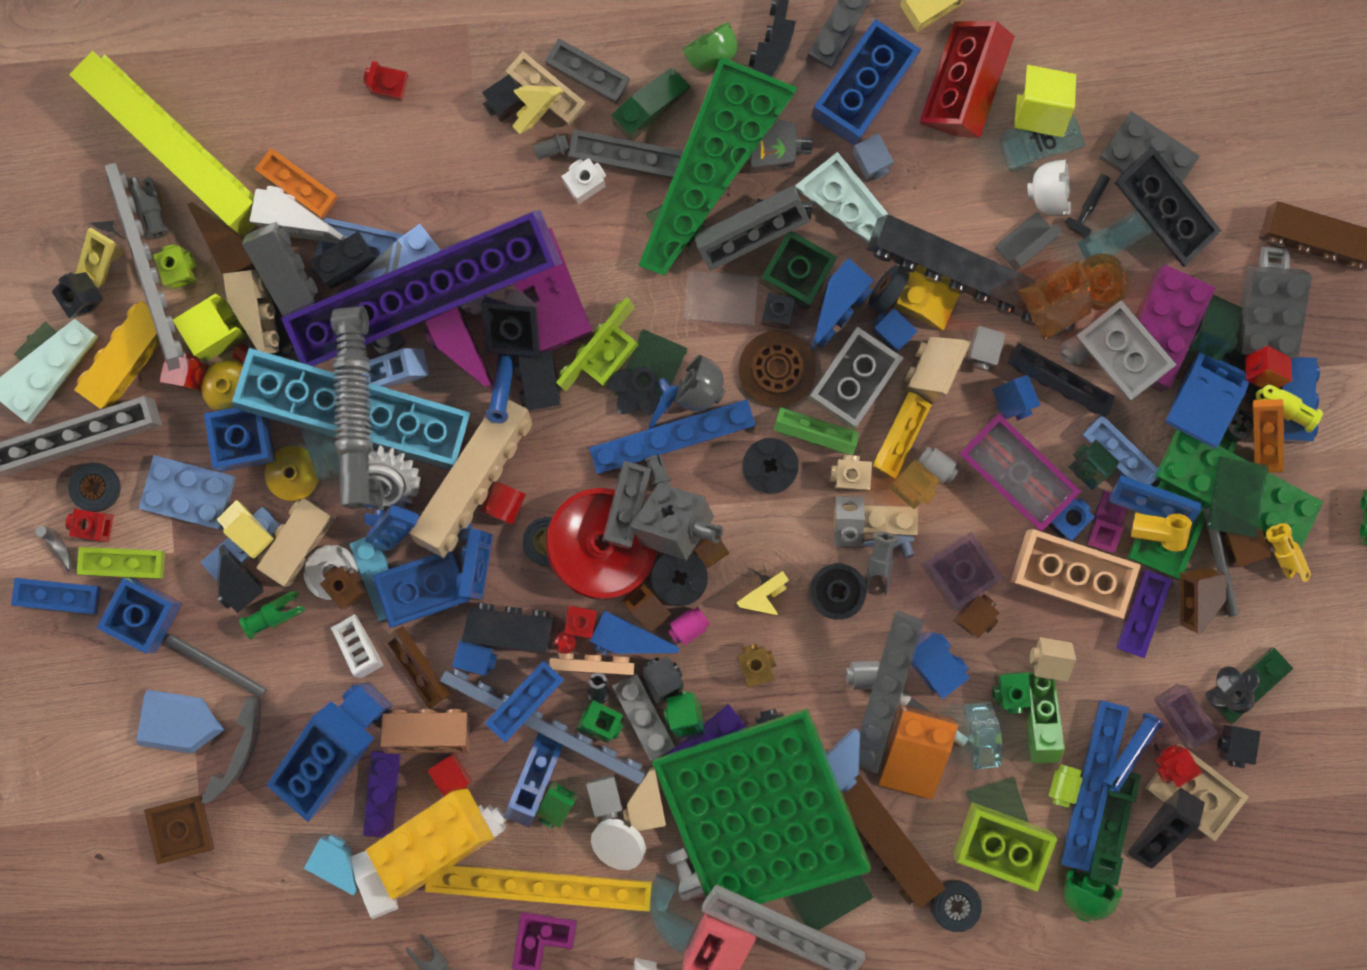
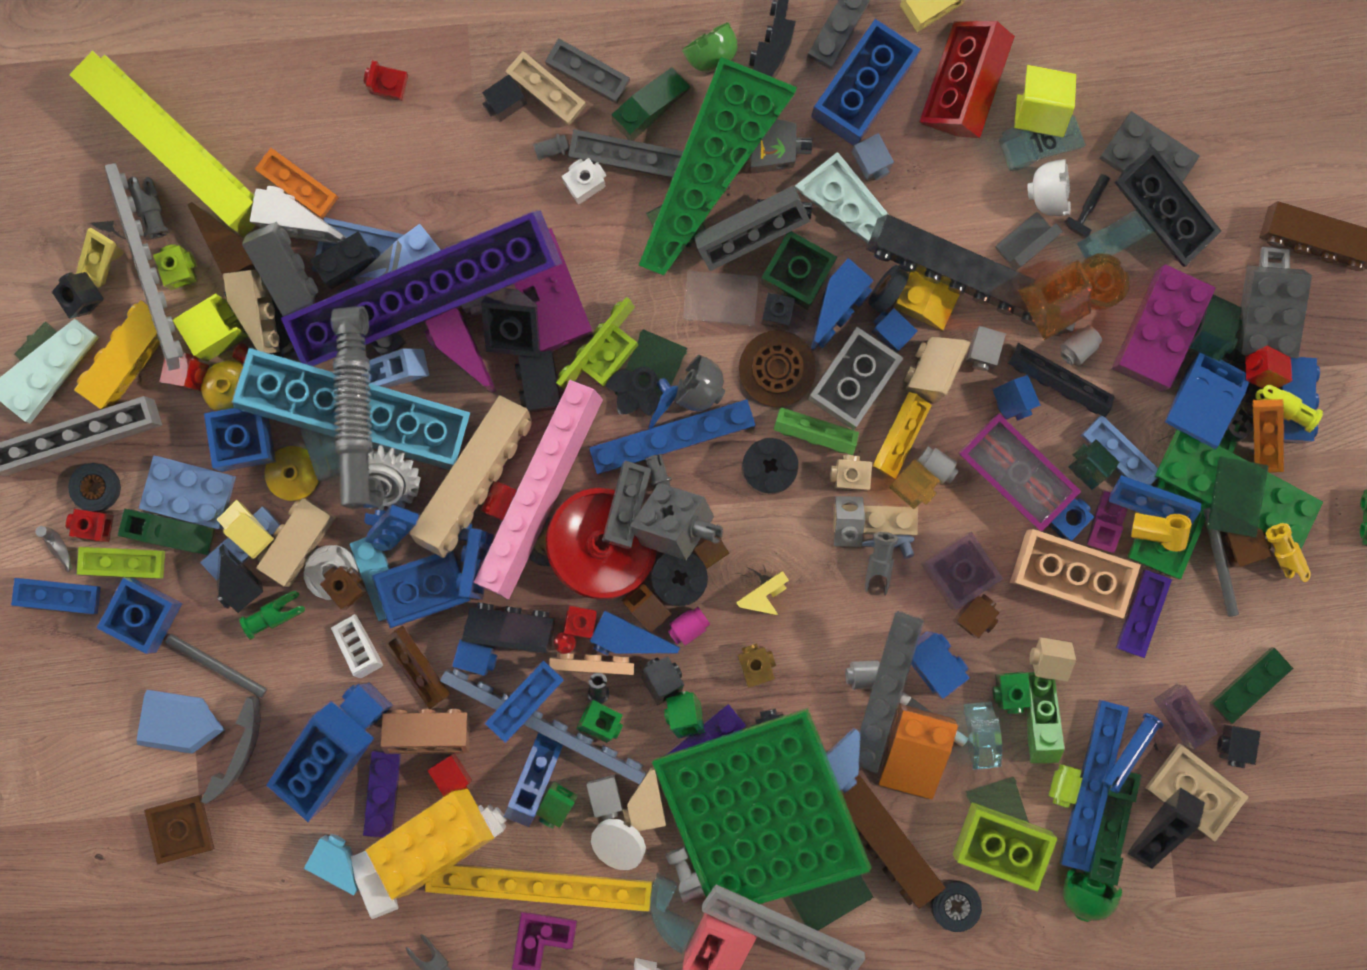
blue pin [486,353,516,424] -> none
light yellow slope [512,86,564,134] -> none
light grey plate [612,673,675,760] -> none
black brick [808,563,866,620] -> none
light grey plate [1076,300,1176,401] -> none
red brick [1154,745,1202,788] -> none
reddish brown slope [1180,567,1227,633] -> none
black plate [1205,666,1260,713] -> none
none -> dark green slope [117,508,215,555]
none -> bright pink brick [474,380,603,600]

